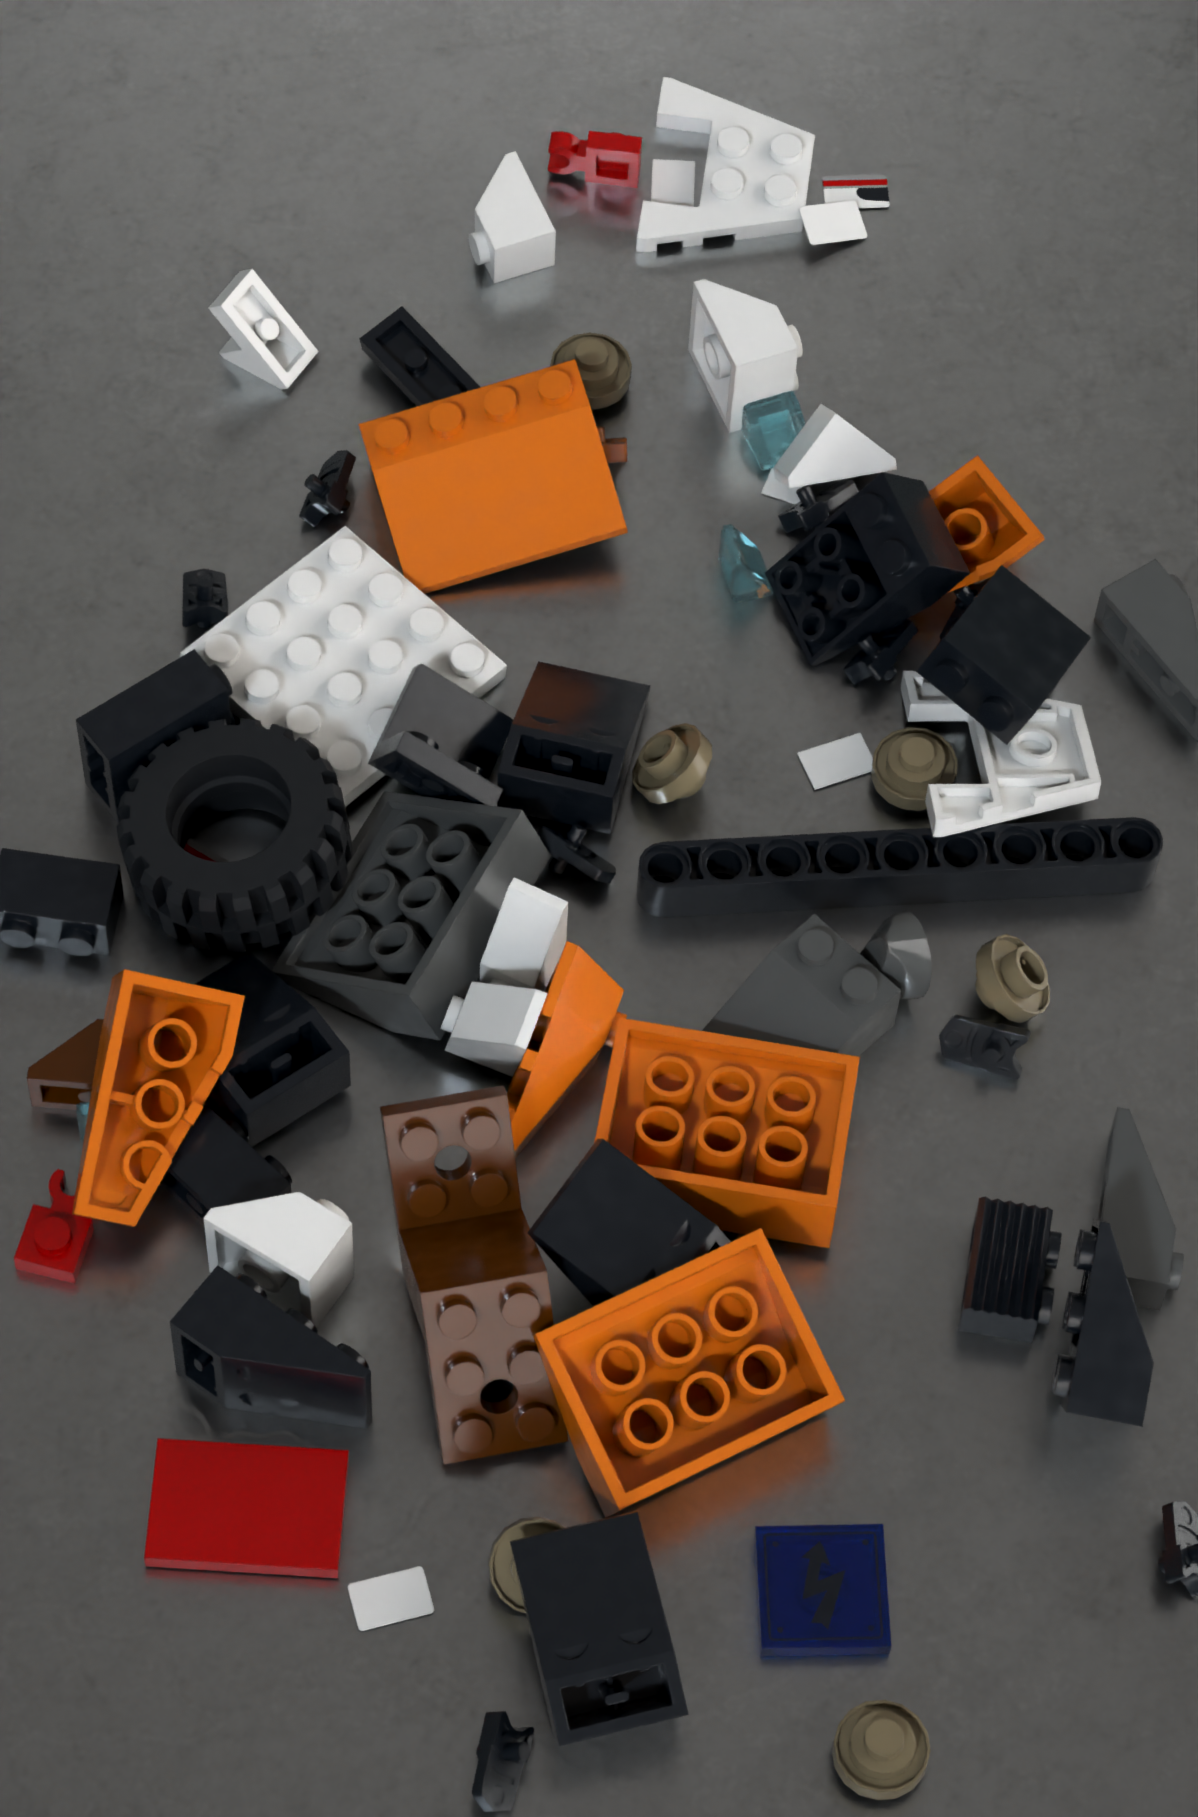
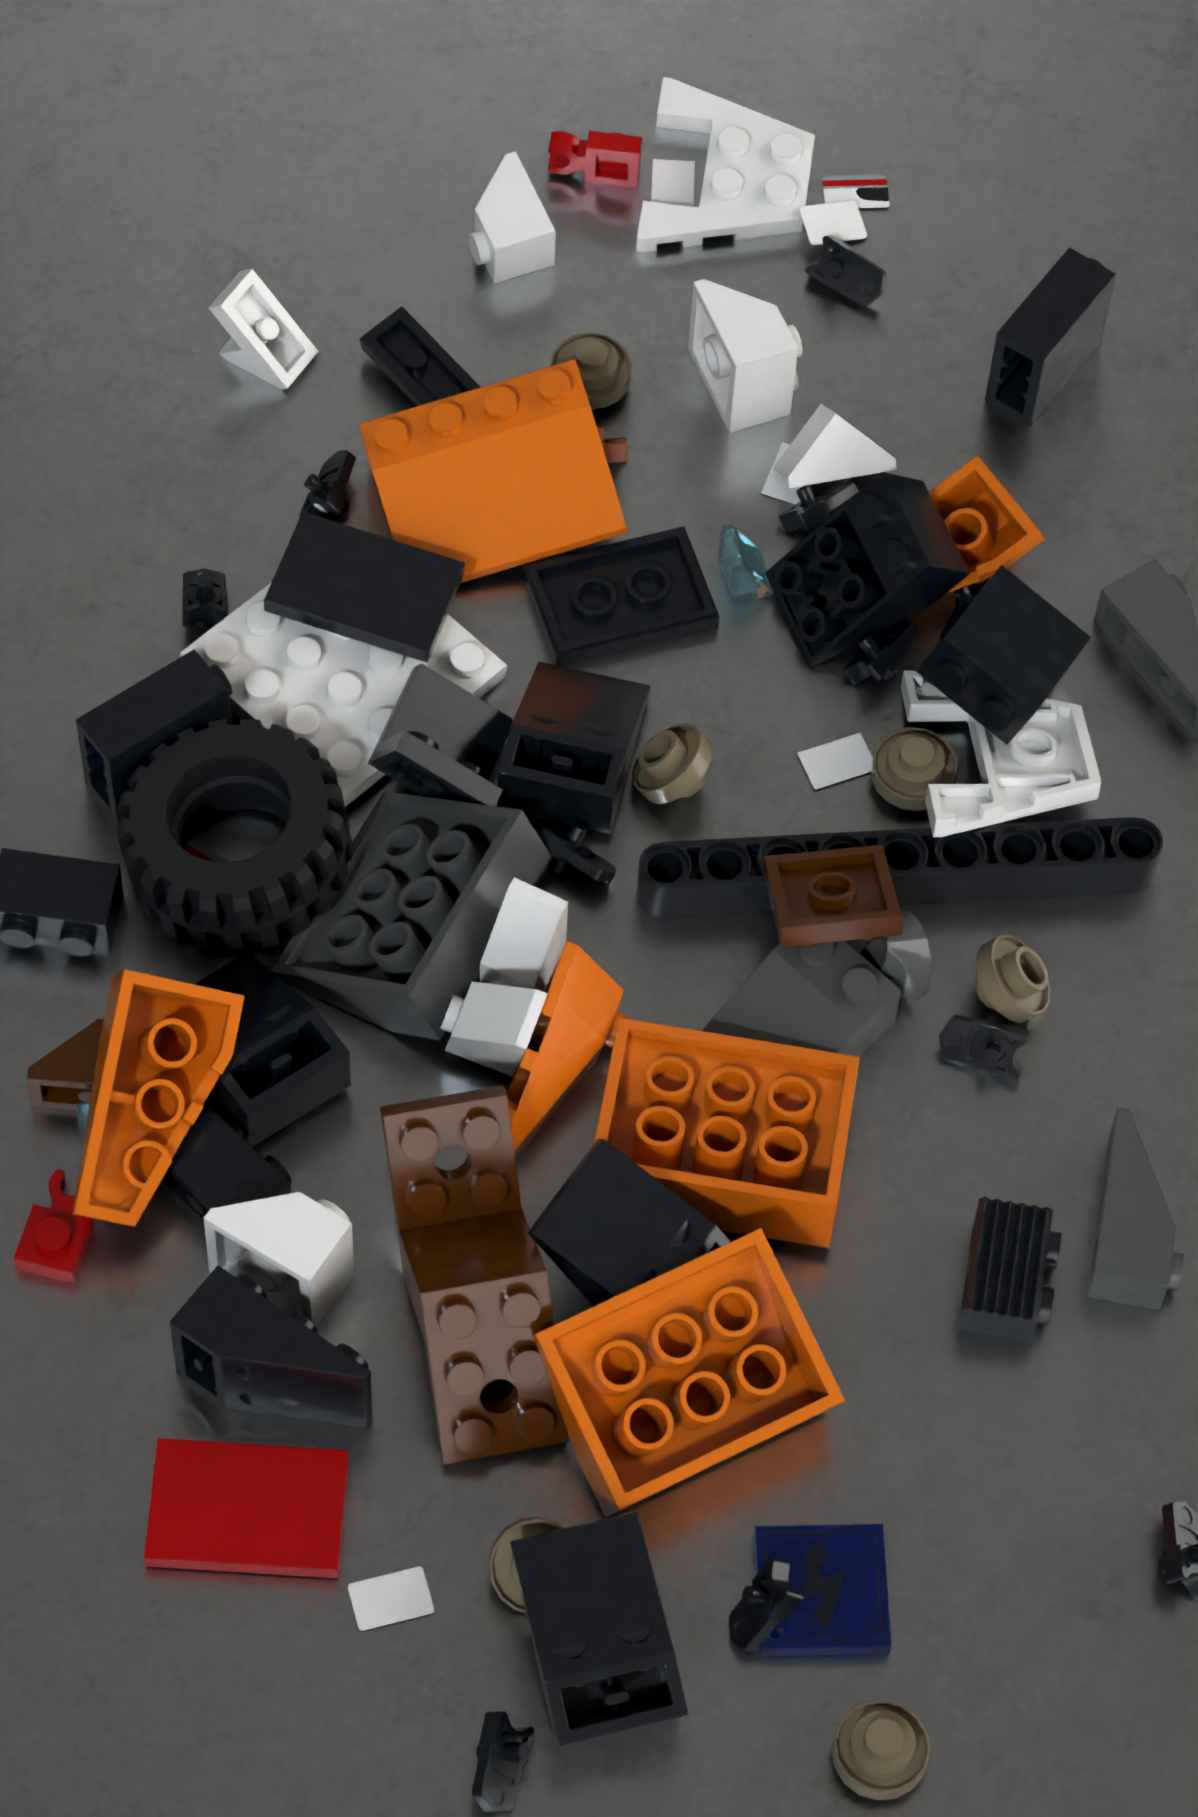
clear light blue slope [741,391,806,471] -> none
black slope [1051,1218,1154,1427] -> none
none -> black tile [264,512,465,663]
none -> black tile [522,526,720,666]
none -> black piece [729,1558,803,1652]
none -> reddish brown plate [764,844,902,947]
none -> black piece [805,235,886,306]
none -> black brick [985,247,1116,426]

